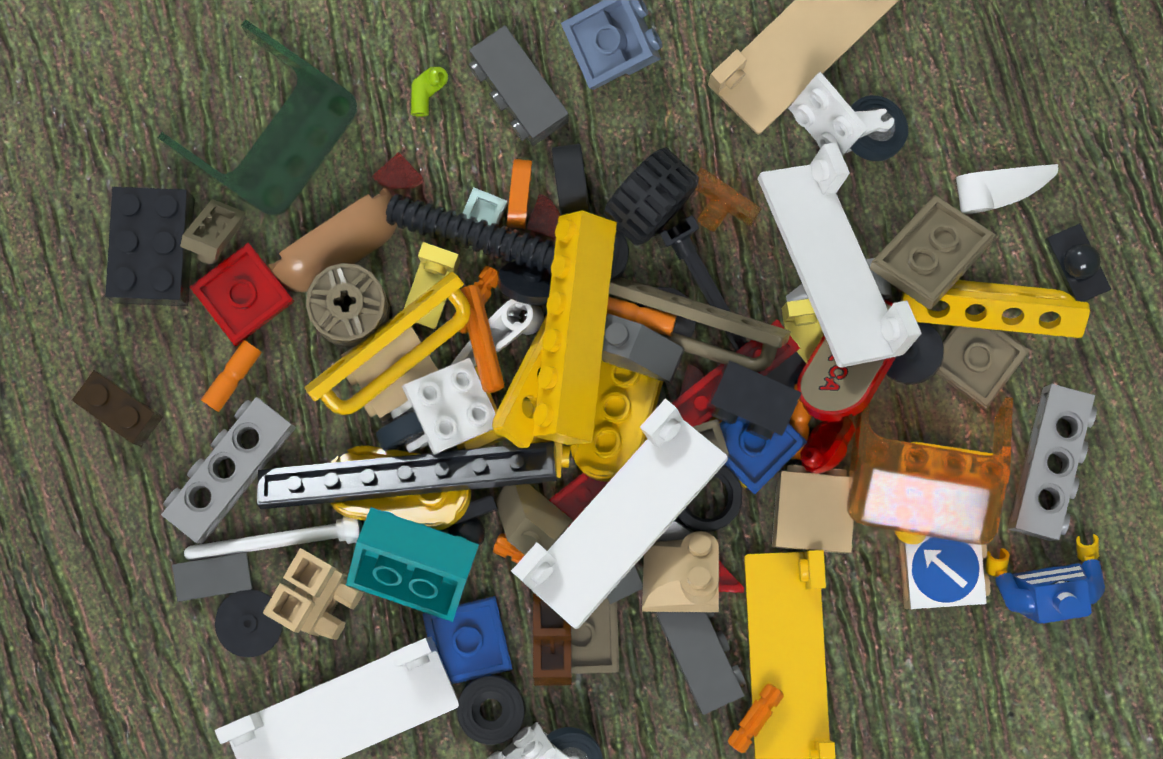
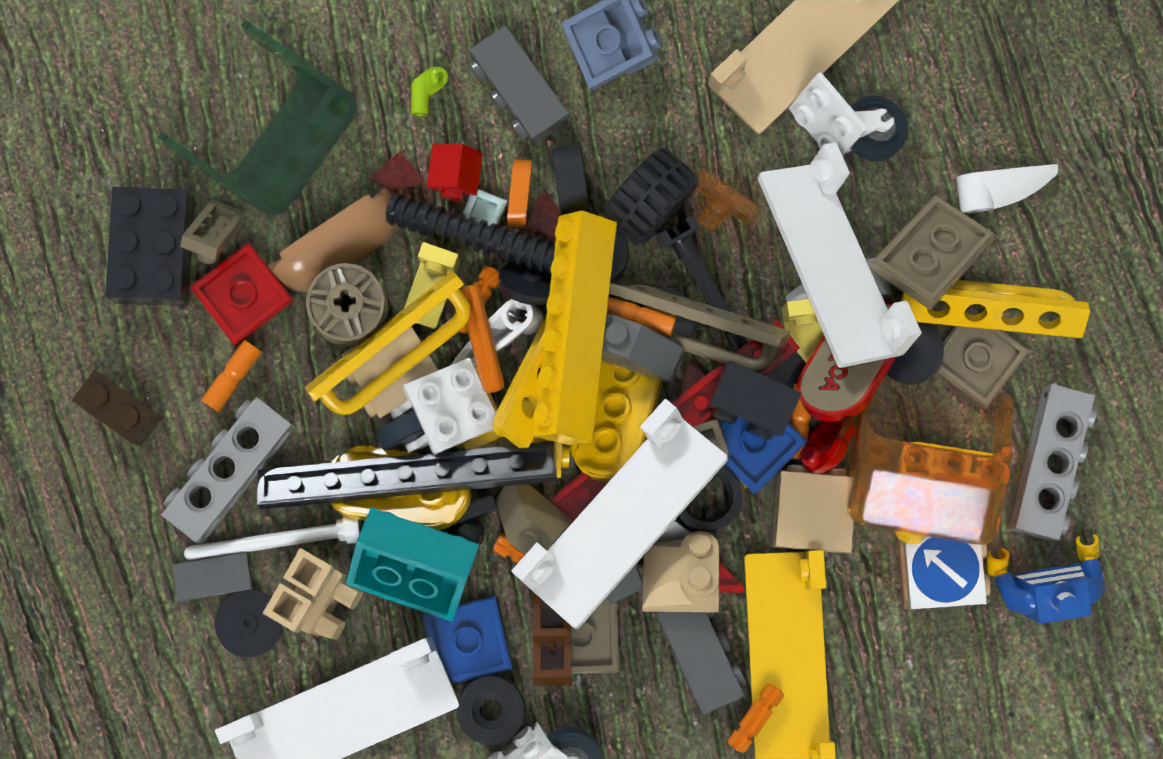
black tile [1045,223,1111,302] -> none
none -> red brick [427,144,483,201]

